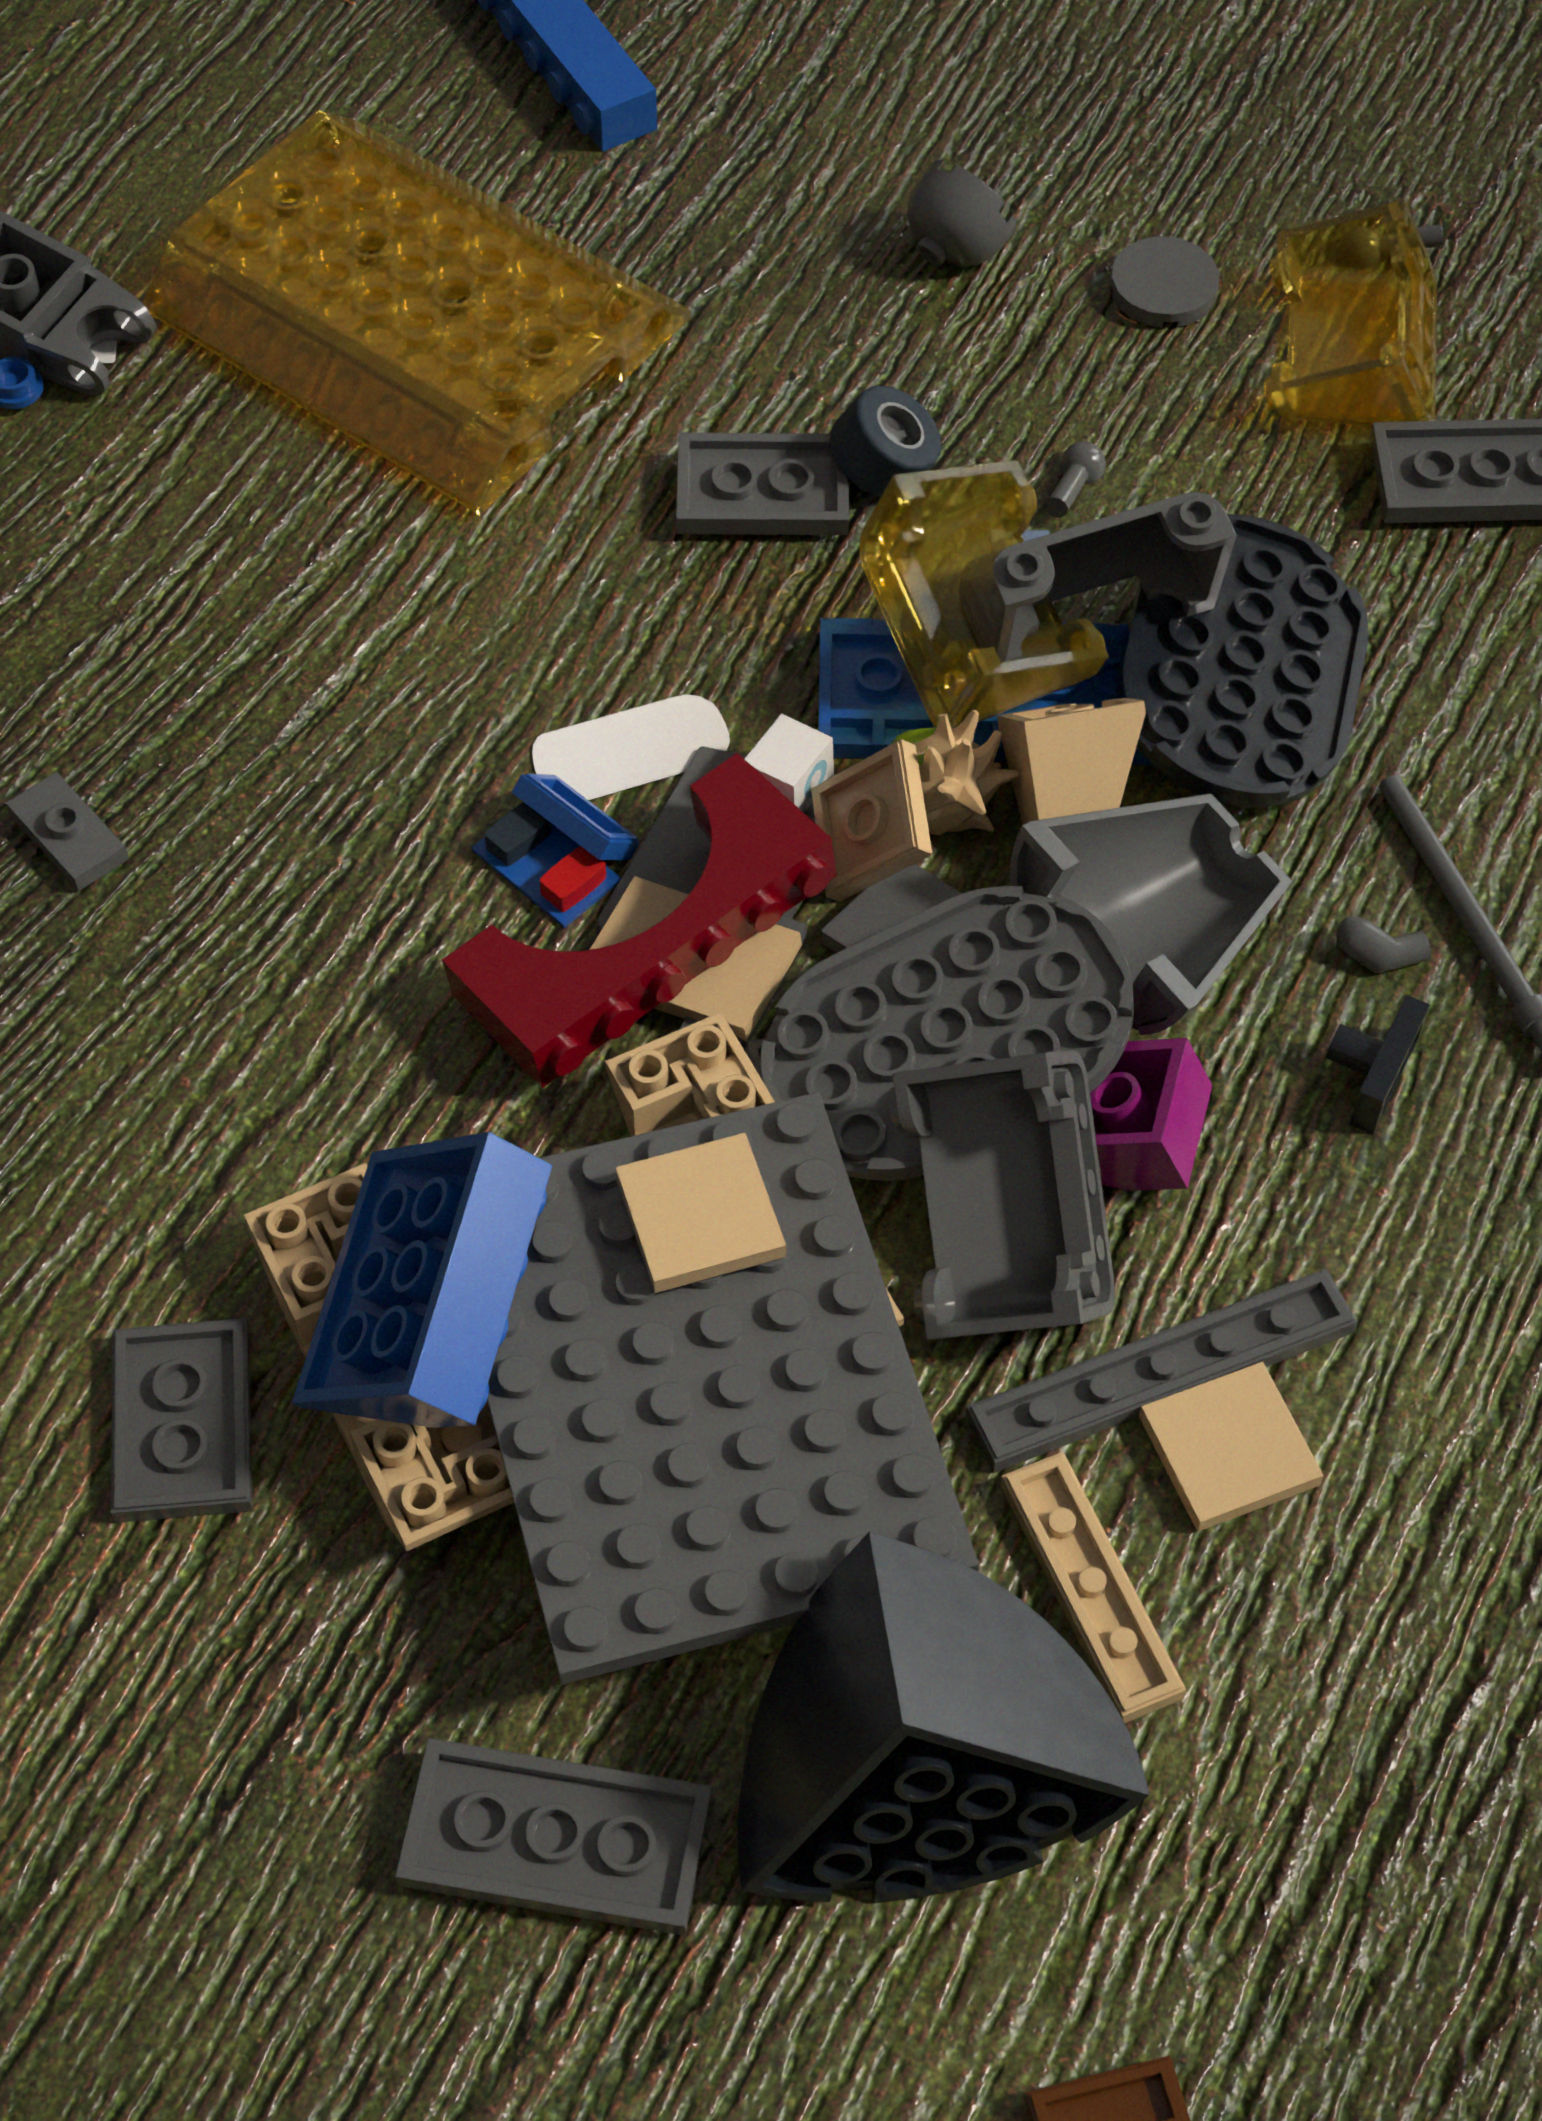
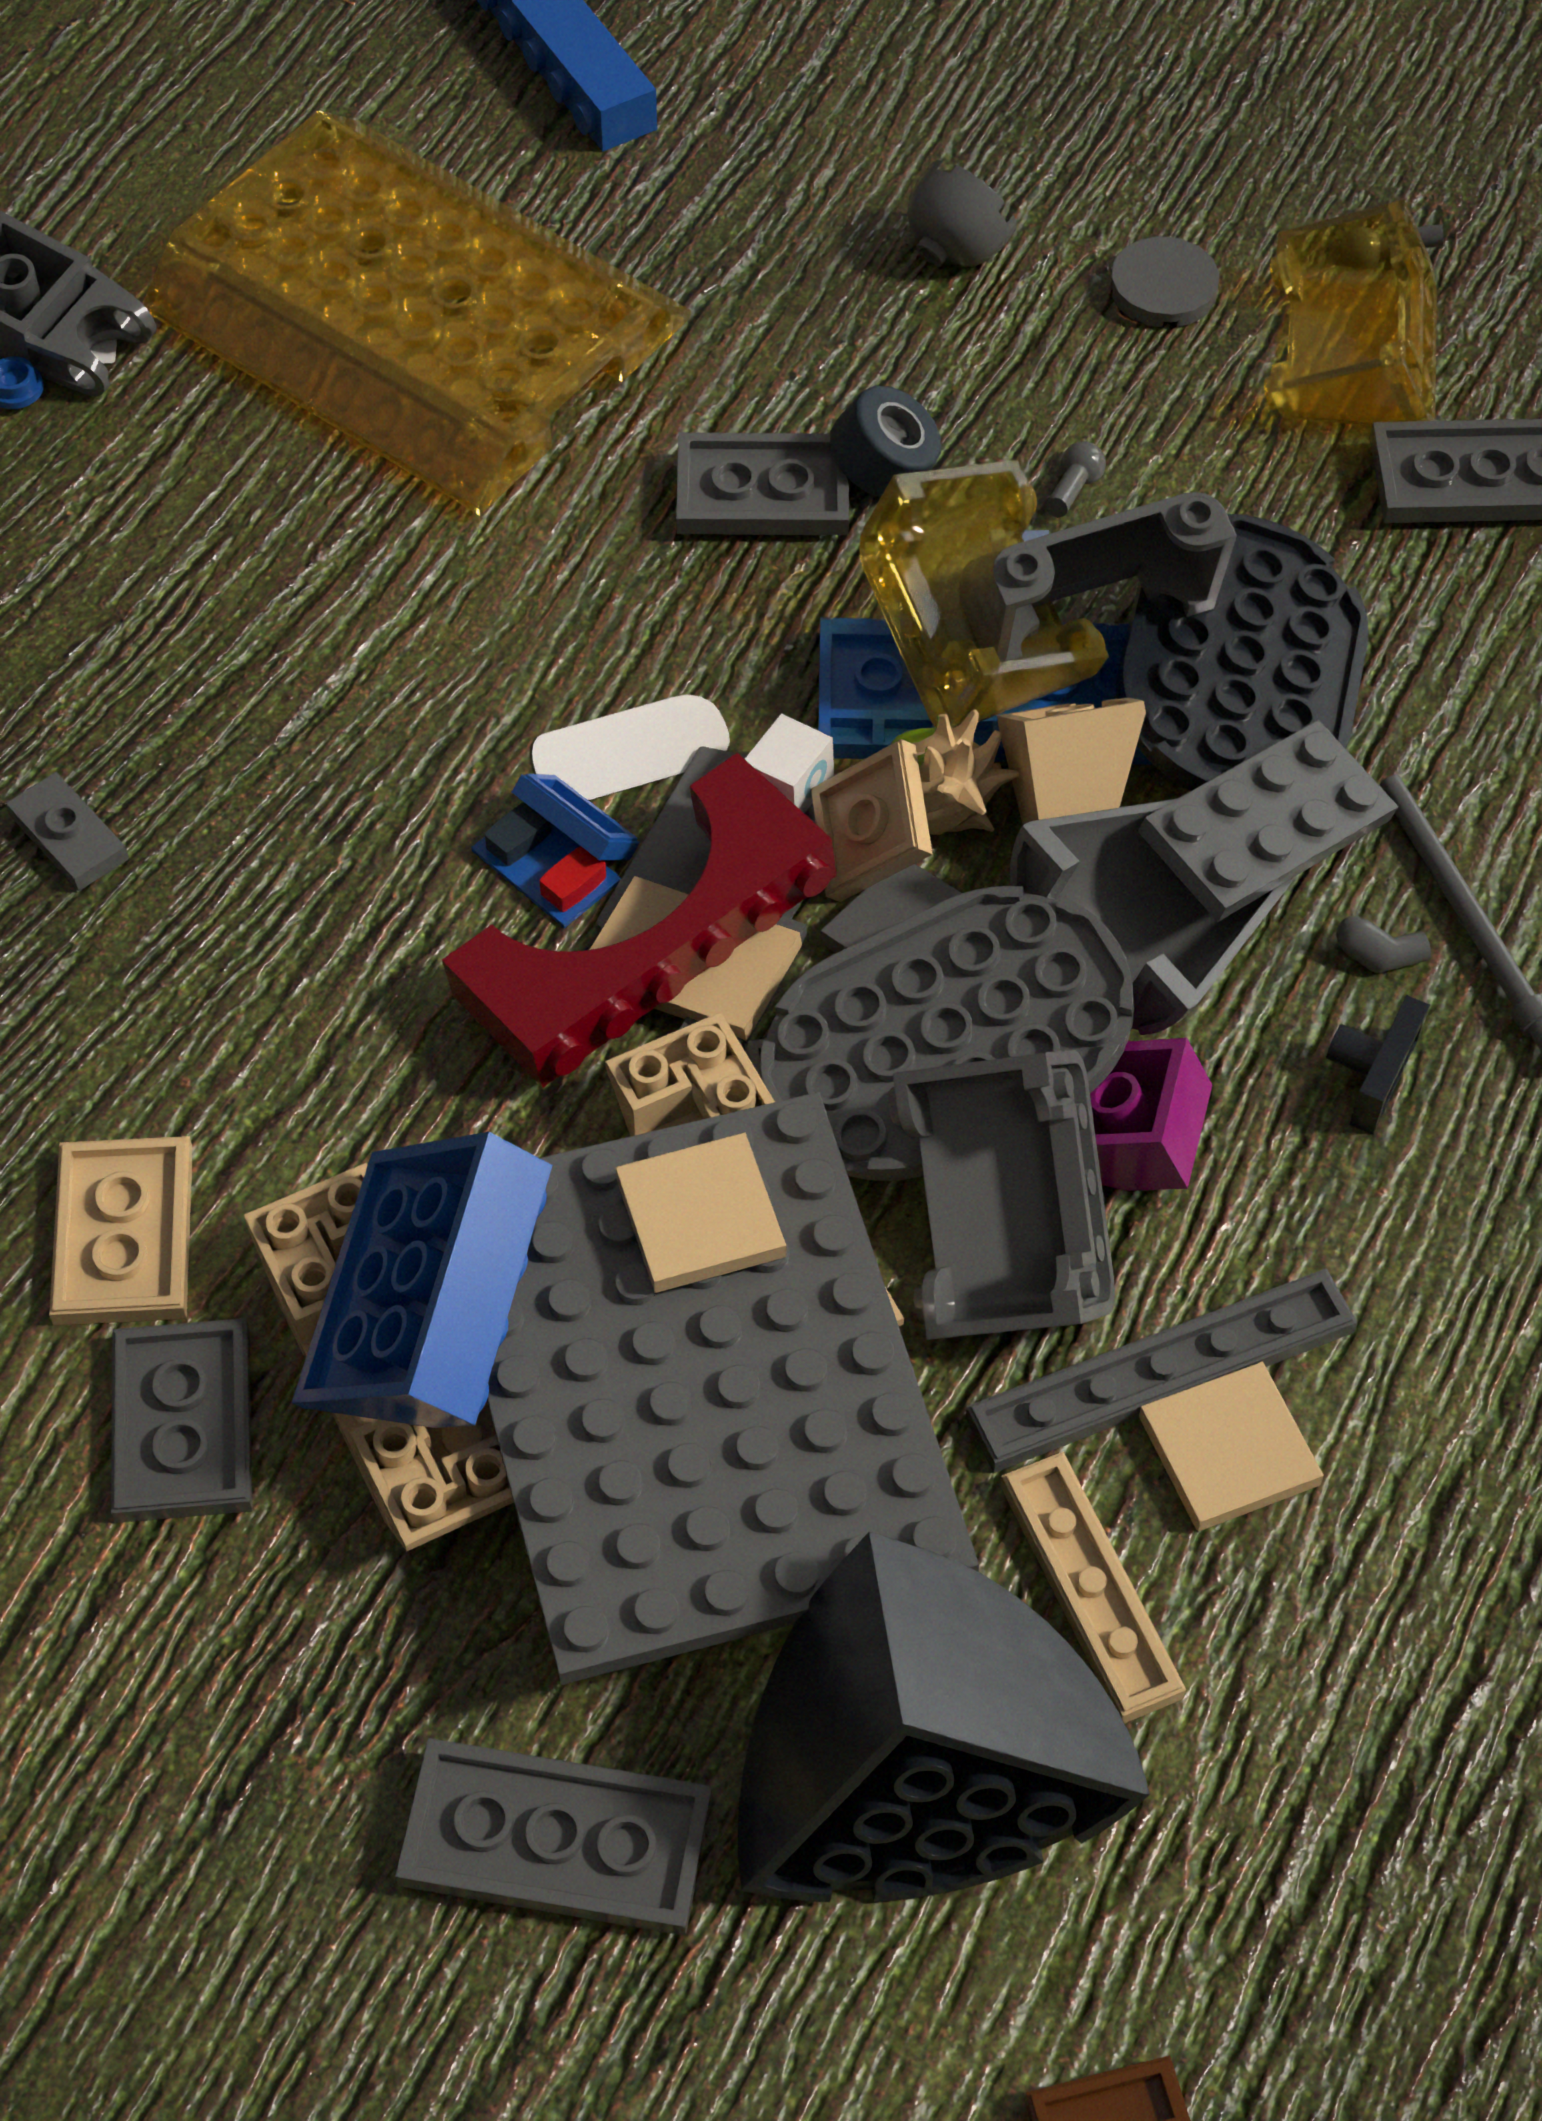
none -> tan tile [49,1136,193,1326]
none -> dark grey plate [1138,720,1398,922]

